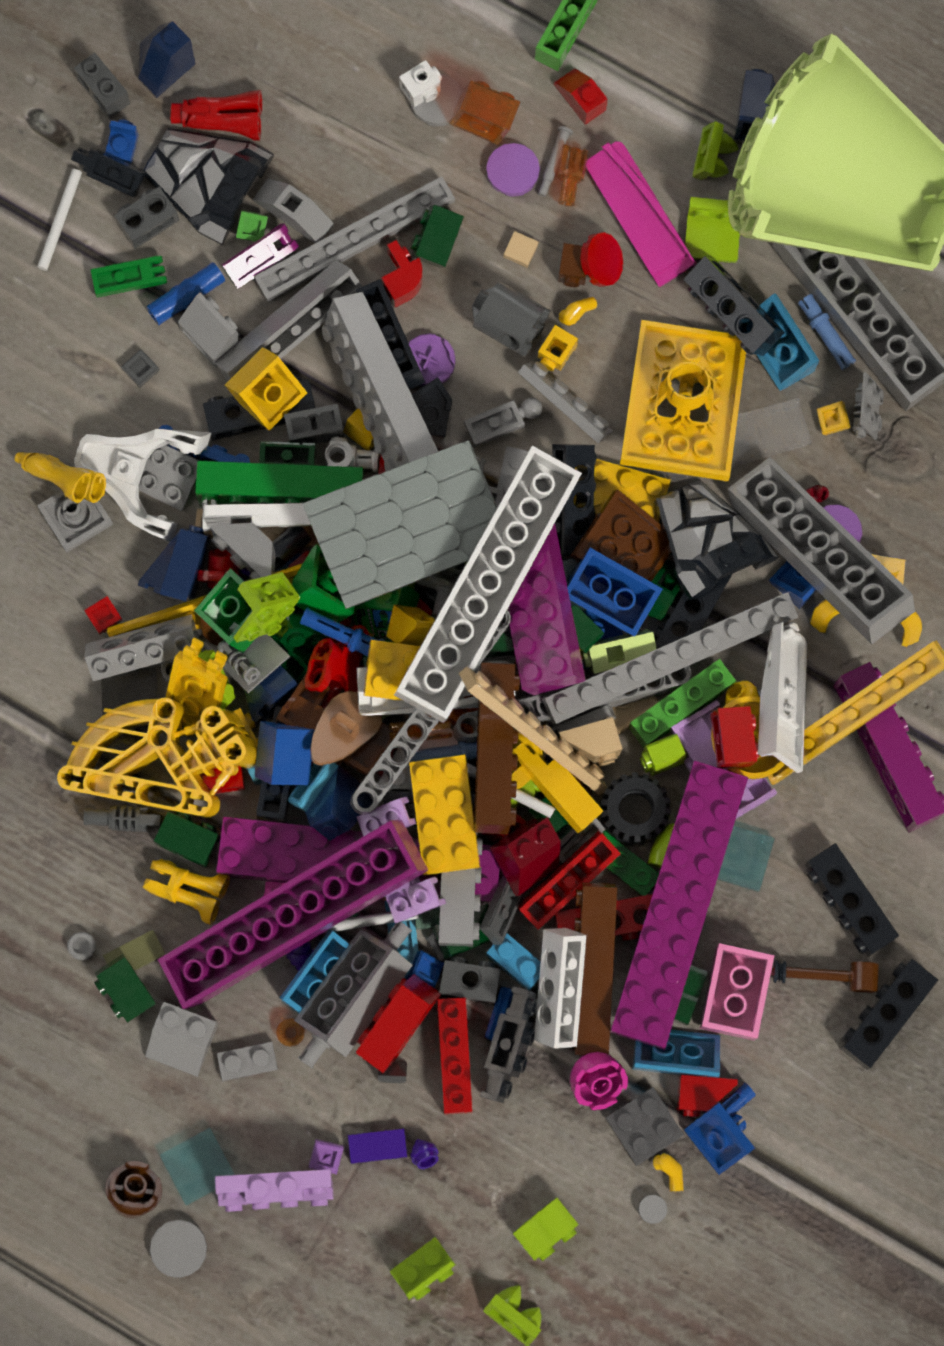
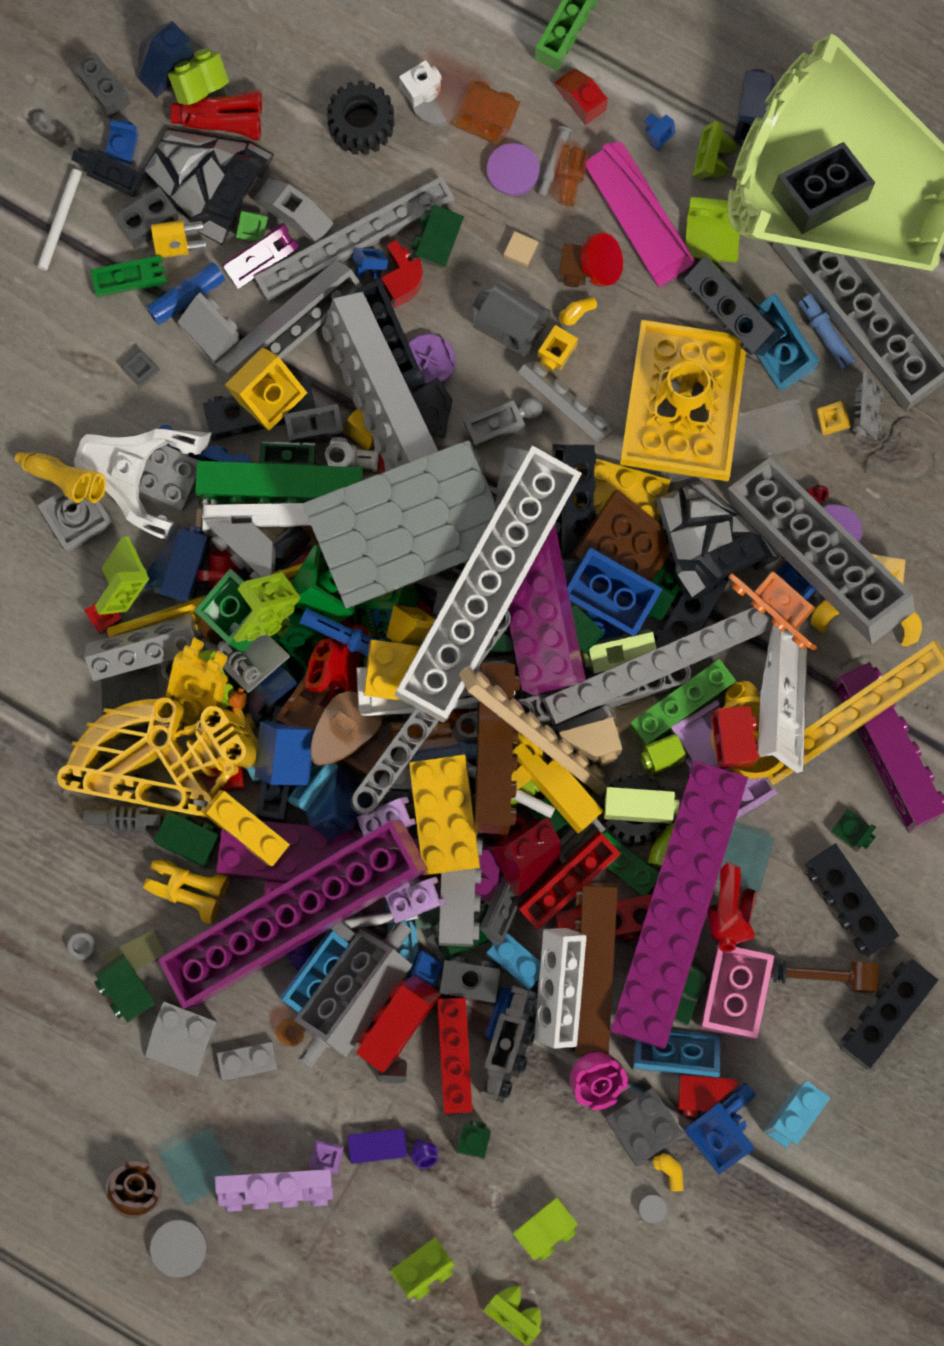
none -> lime bracket [95,536,149,615]
none -> yellow piece [151,220,207,258]
none -> lime brick [168,49,229,105]
none -> yellow arch [202,790,290,867]
none -> orange piece [229,688,247,712]
none -> black tyre [327,80,394,155]
none -> light grey tile [330,922,355,942]
none -> blue tile [352,248,388,279]
none -> dark green brick [457,1120,491,1160]
none -> yellowish green brick [604,787,679,824]
none -> blue tile [644,114,676,151]
none -> red piece [707,862,757,952]
none -> orange bracket [728,571,817,651]
none -> medium azure panel [762,1081,830,1149]
none -> black brick [771,142,875,234]
none -> dark green bracket [830,809,876,852]

